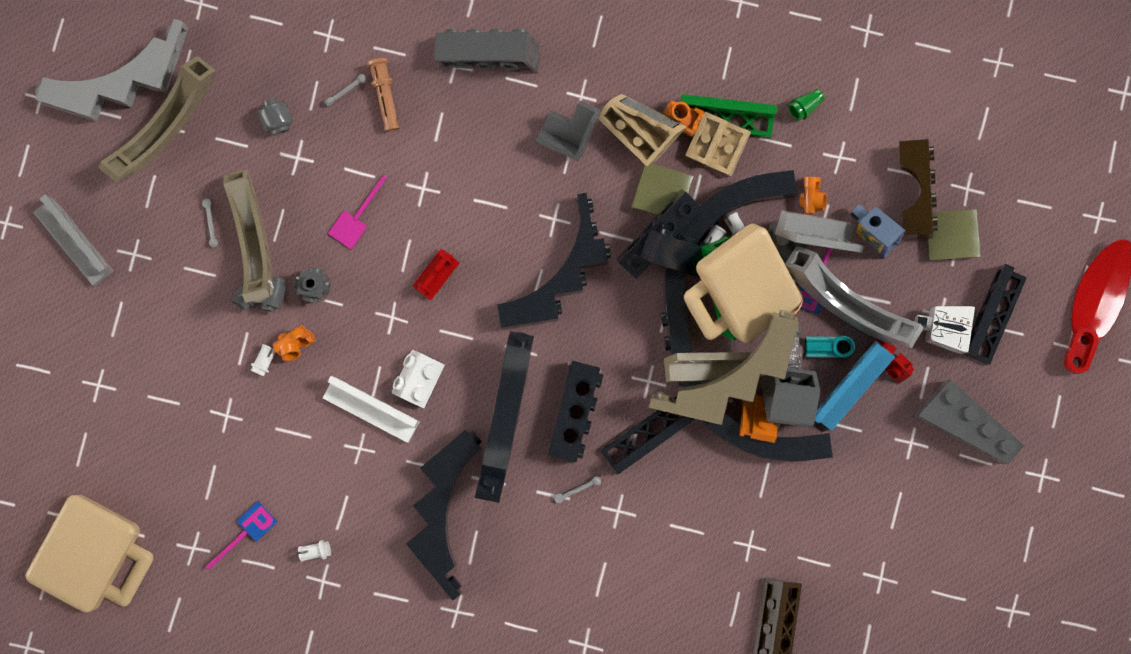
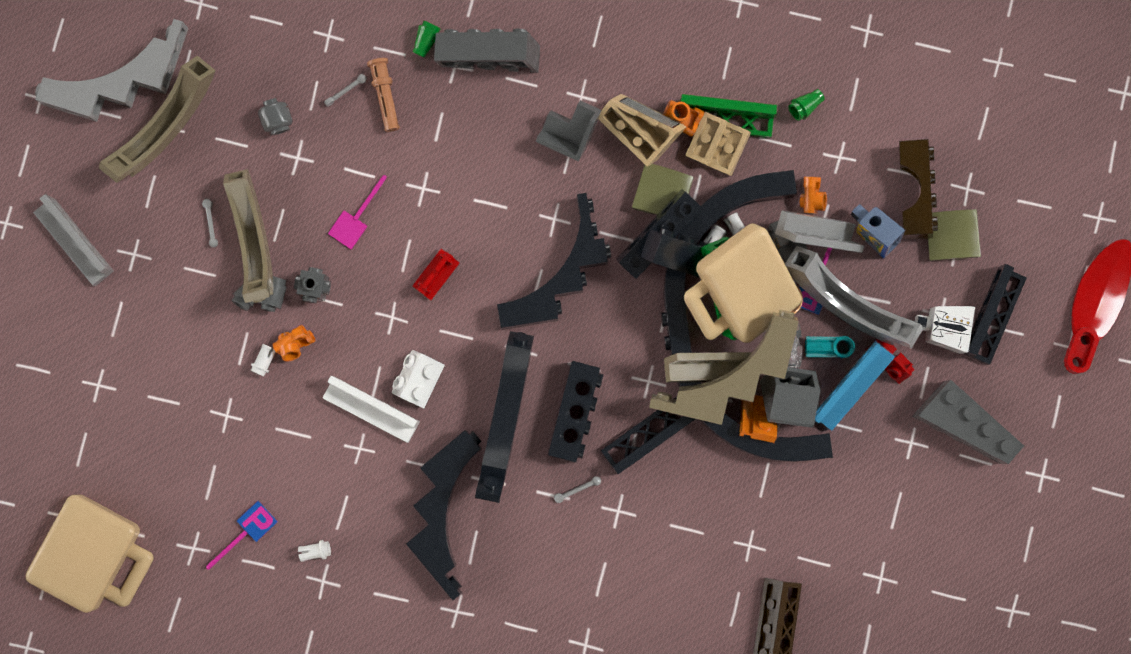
none -> green cone [412,20,441,58]

